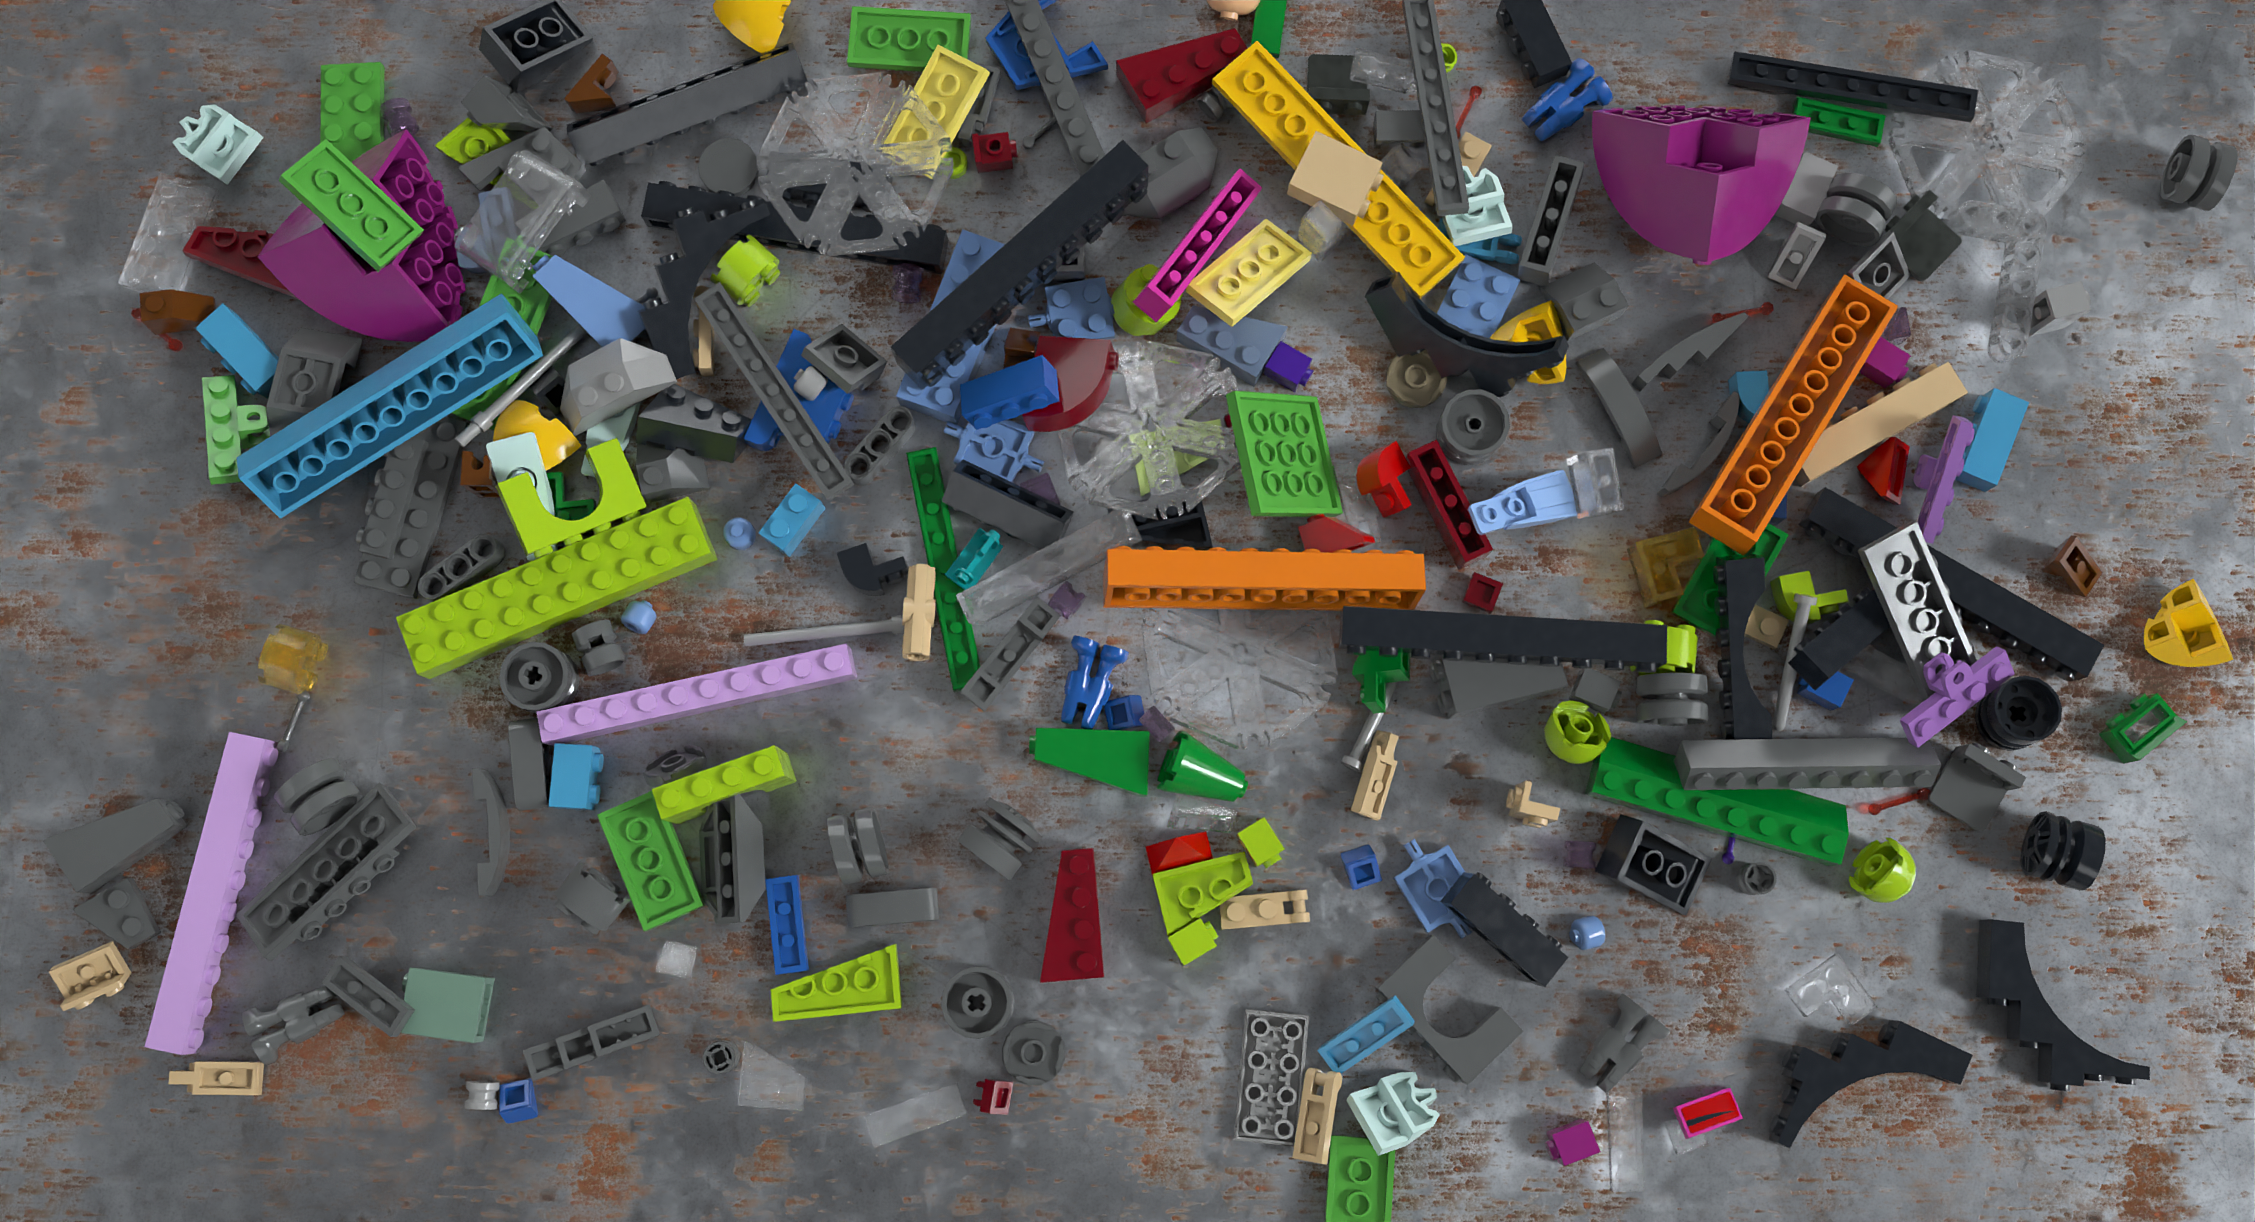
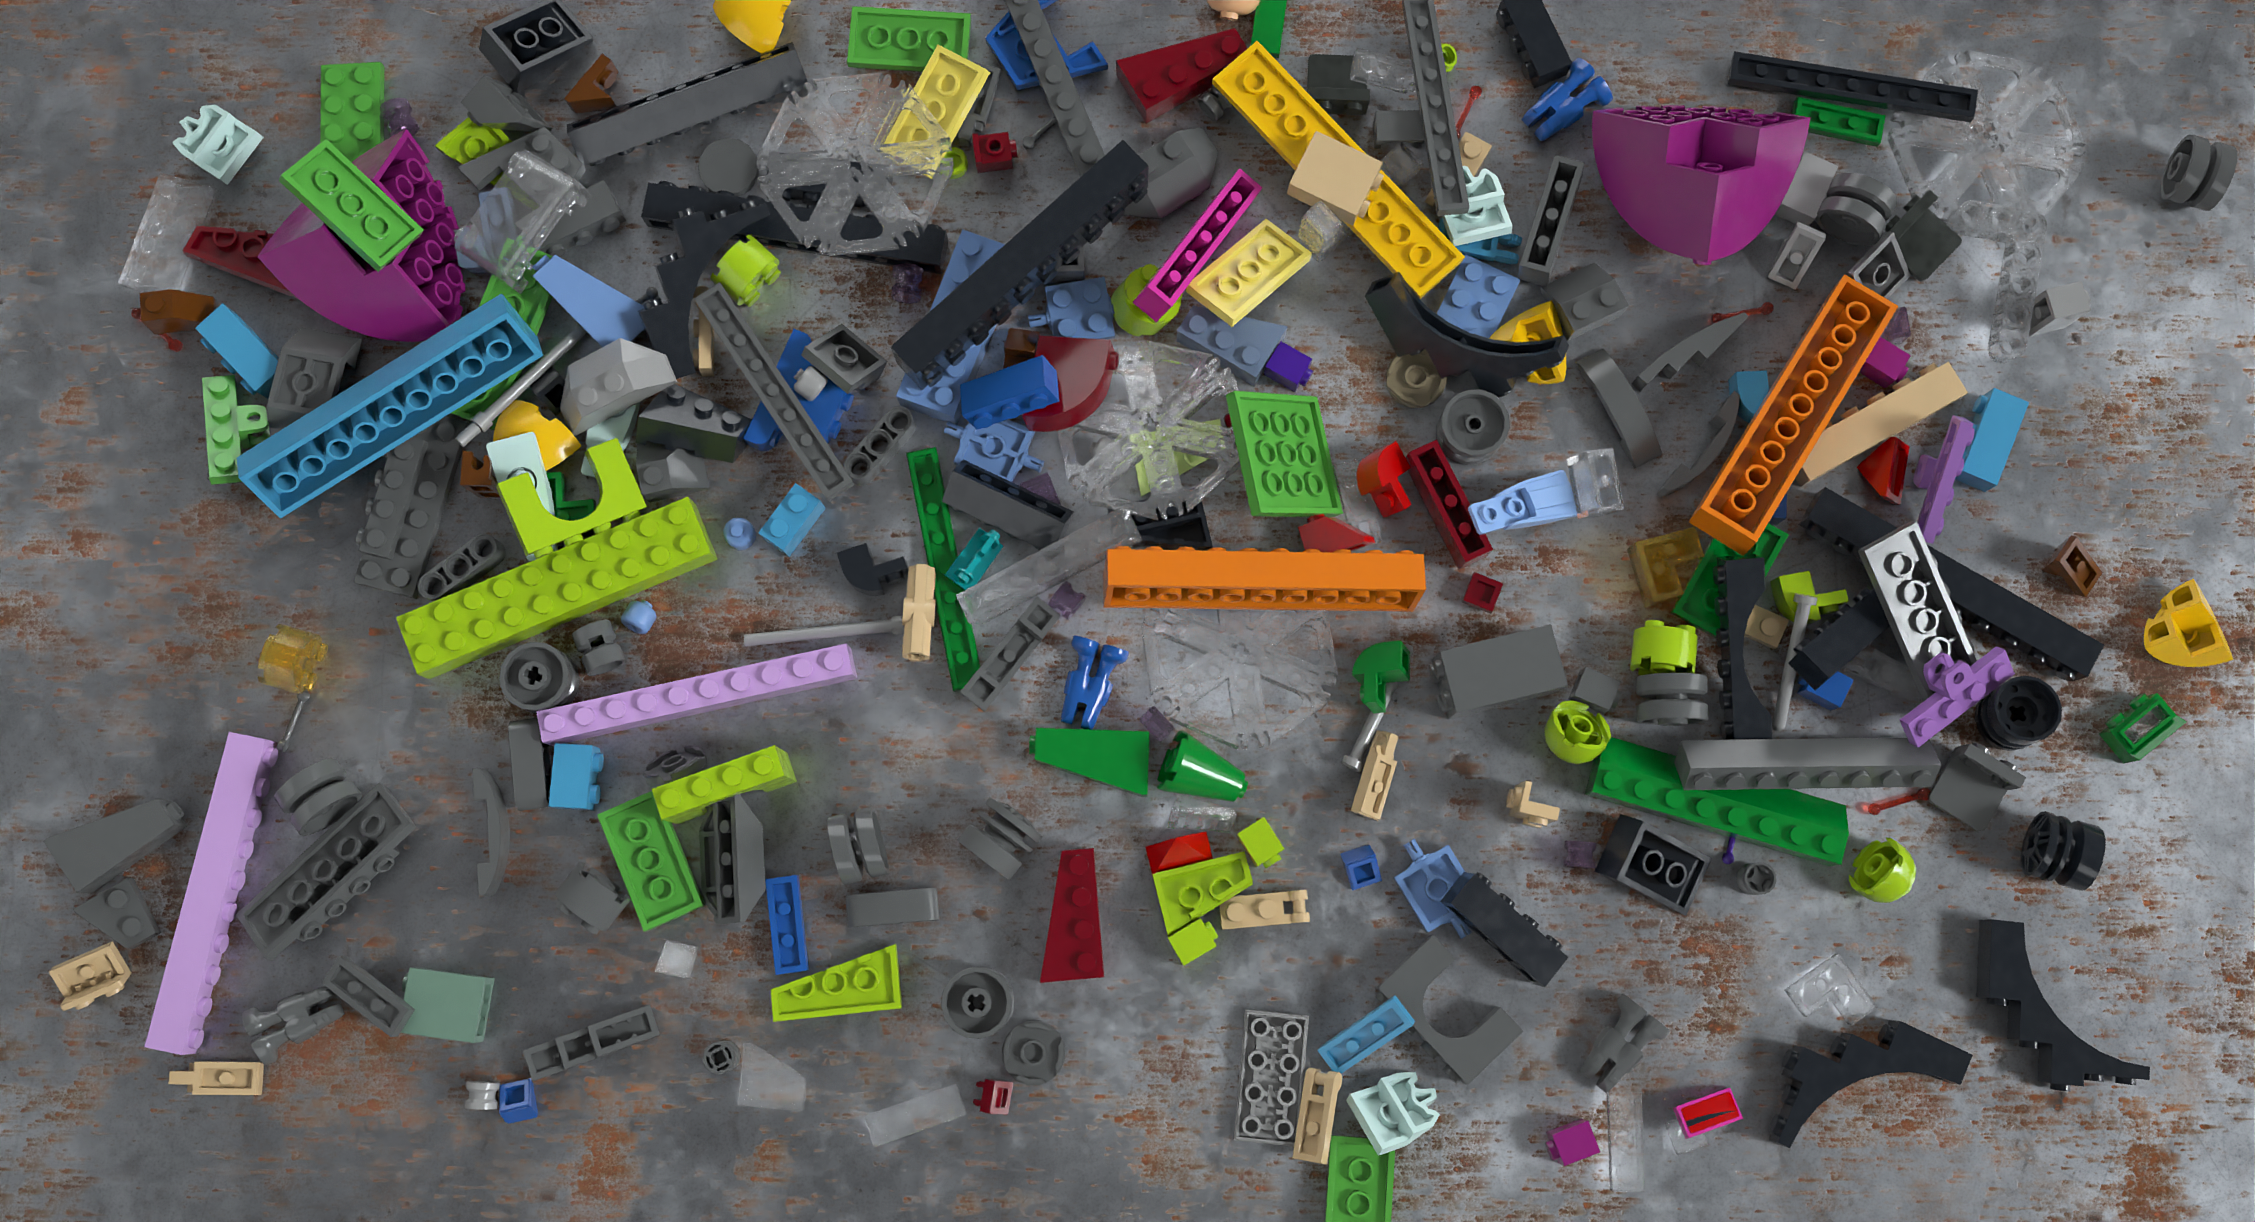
blue slope [1104,695,1147,731] -> none
black brick [1339,606,1667,673] -> none
medium blue piece [1569,916,1605,950] -> none

